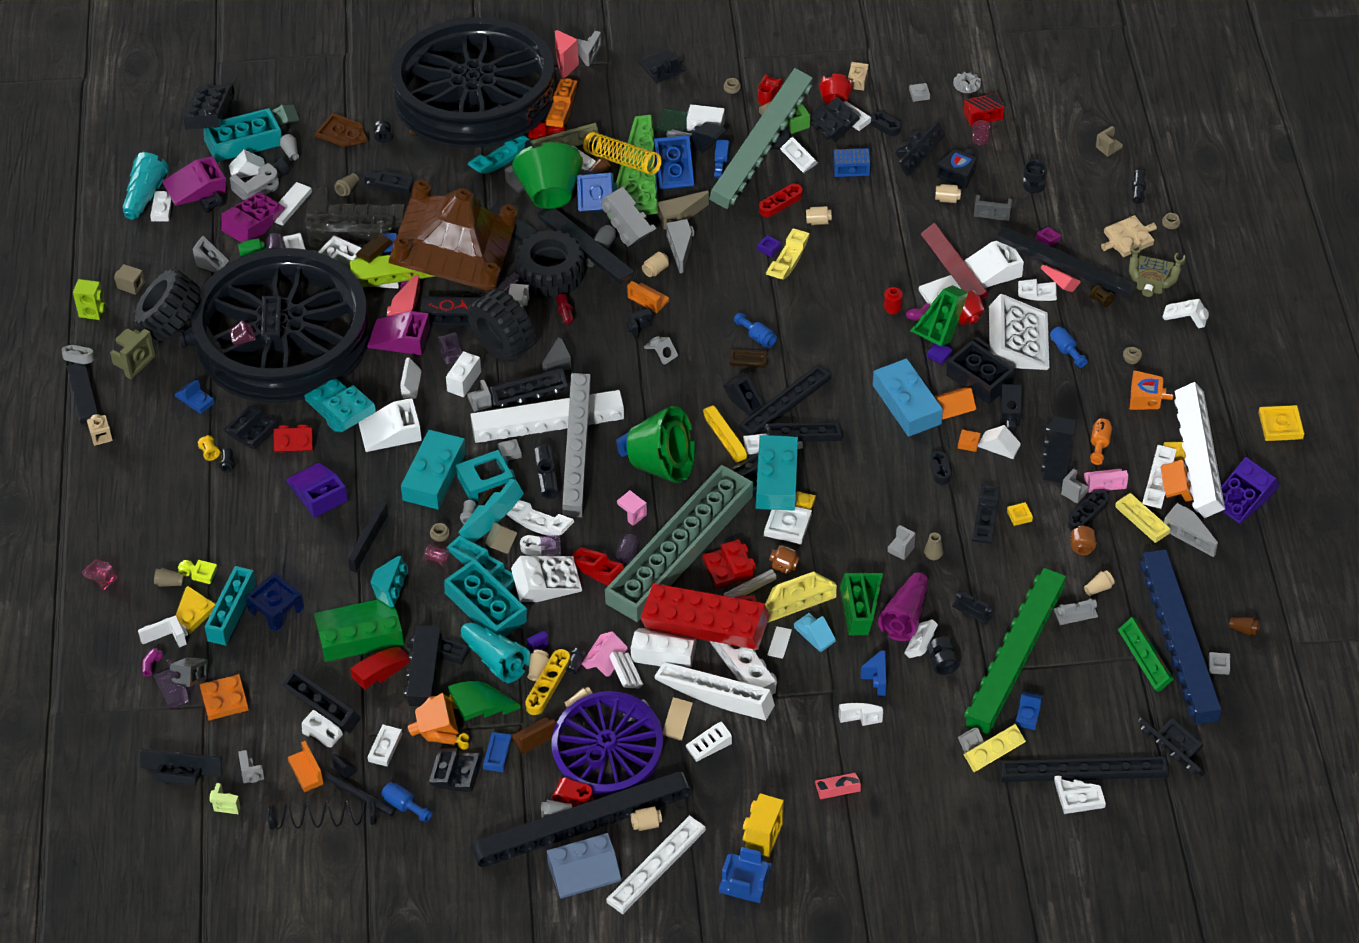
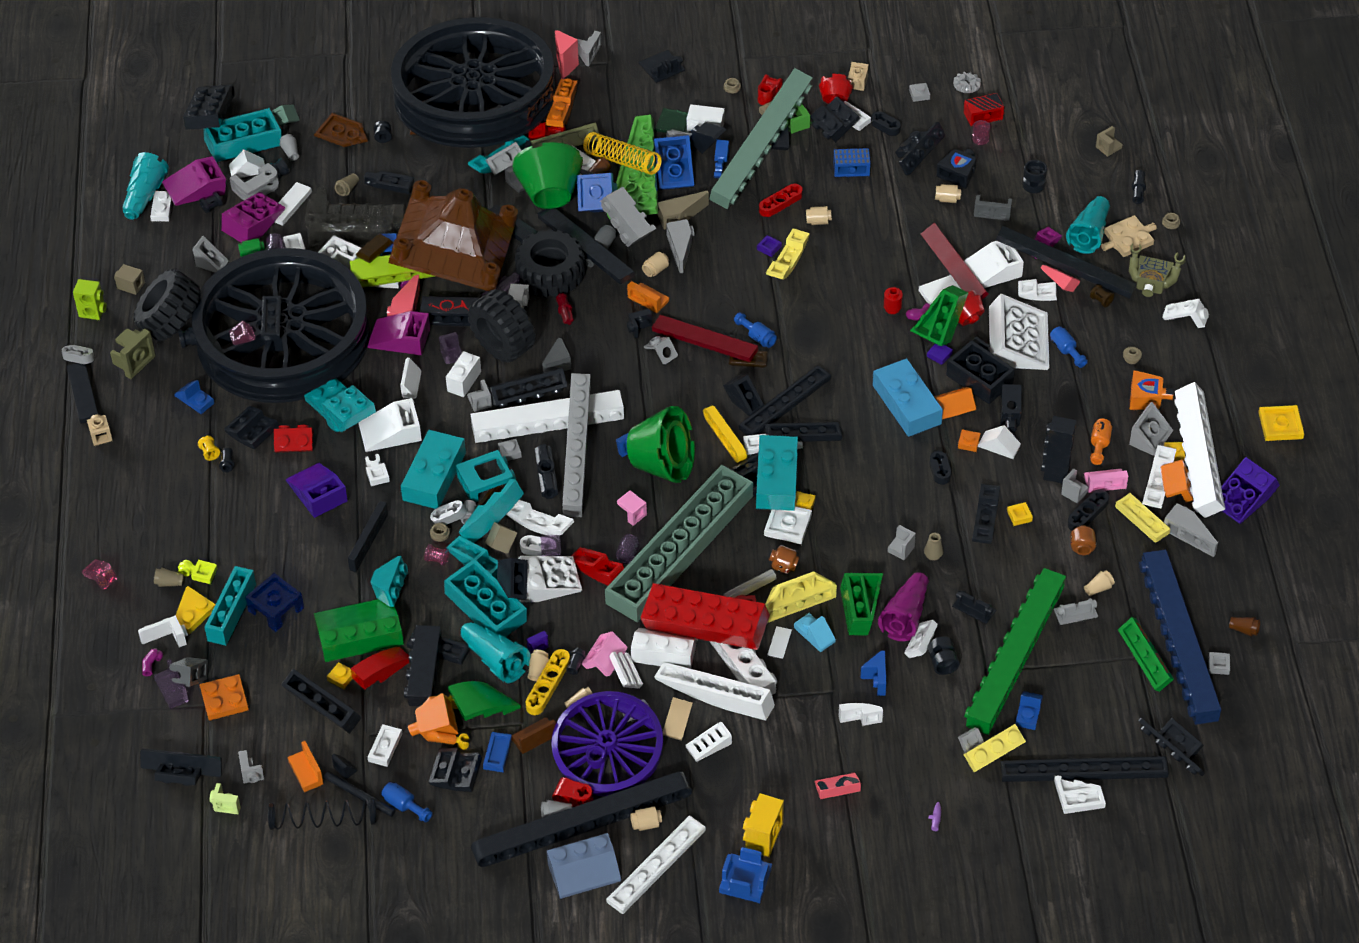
white leg [302,710,343,748] -> none
red plate [702,539,755,589] -> none
white slope [780,137,818,173] -> none
none -> yellow plate [327,662,353,689]
none -> white plate [365,454,390,486]
none -> light grey beam [430,500,467,525]
none -> light grey slope [485,142,521,175]
none -> black slope [497,558,528,600]
none -> dark red tile [652,315,758,362]
none -> medium lavender helmet [928,802,941,831]
none -> teal cone [1066,196,1110,254]
none -> light grey slope [1129,402,1173,456]

